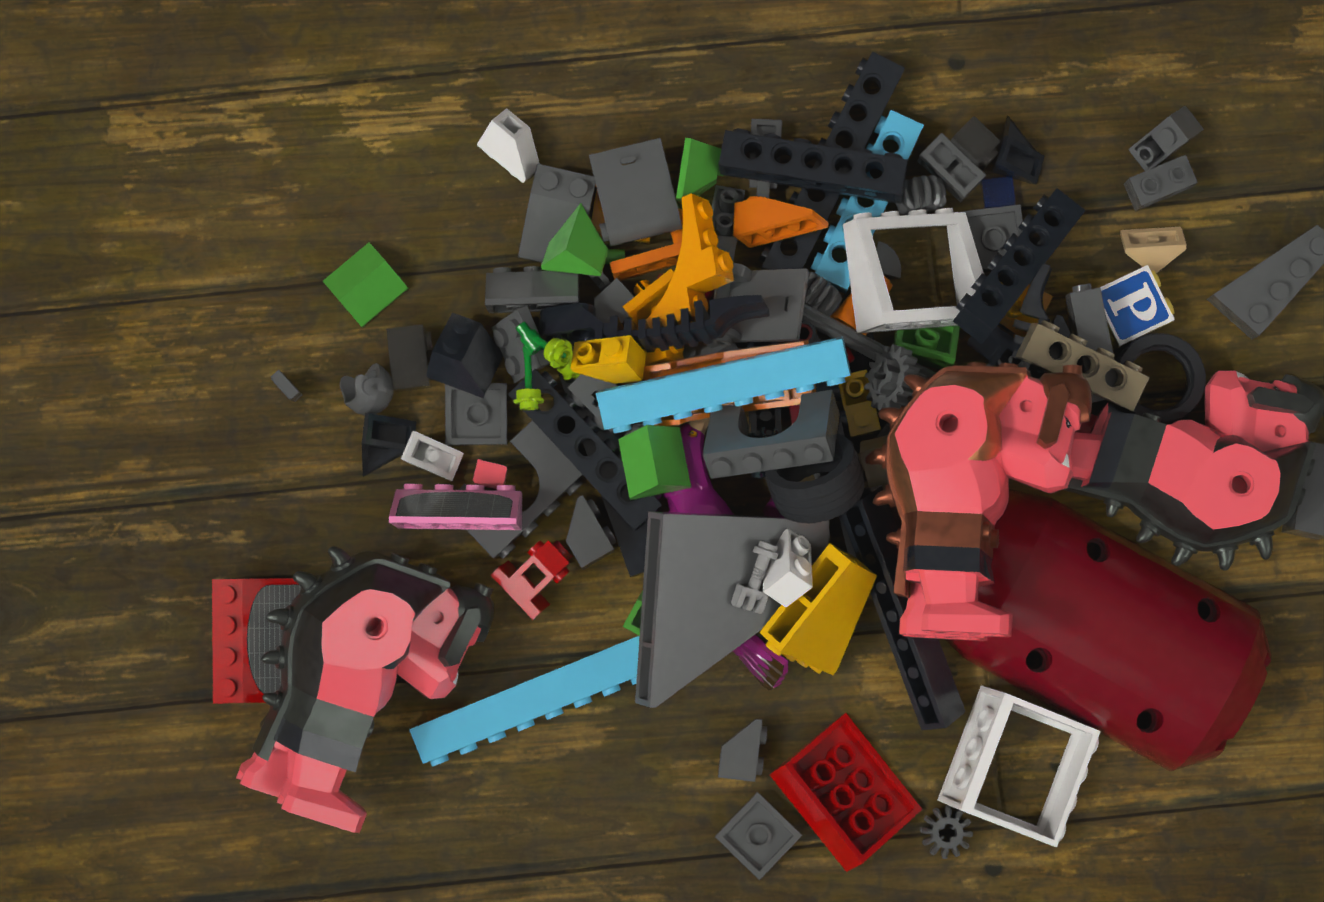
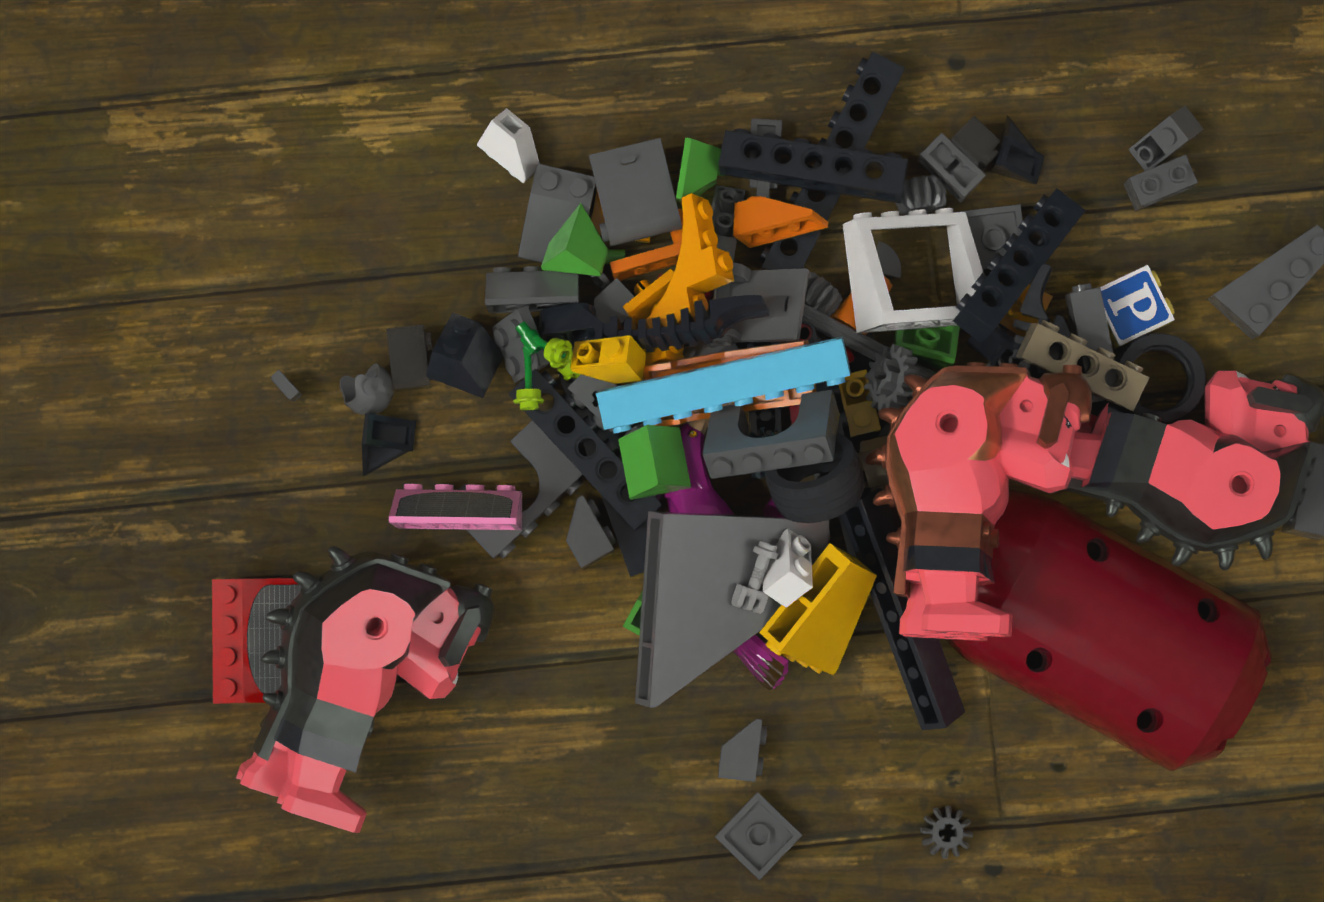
bright green slope [323,242,409,327] -> none
white slope [401,431,464,481] -> none
medium azure brick [409,636,640,767] -> none
dark grey plate [445,383,507,446] -> none
coral slope [473,459,507,490] -> none
red tile [491,540,573,620] -> none
red slope [769,713,923,872] -> none
medium azure brick [810,110,924,294] -> none
white windscreen [937,686,1101,847] -> none
clear blue tile [981,176,1016,209] -> none
tan slope [1120,227,1187,273] -> none

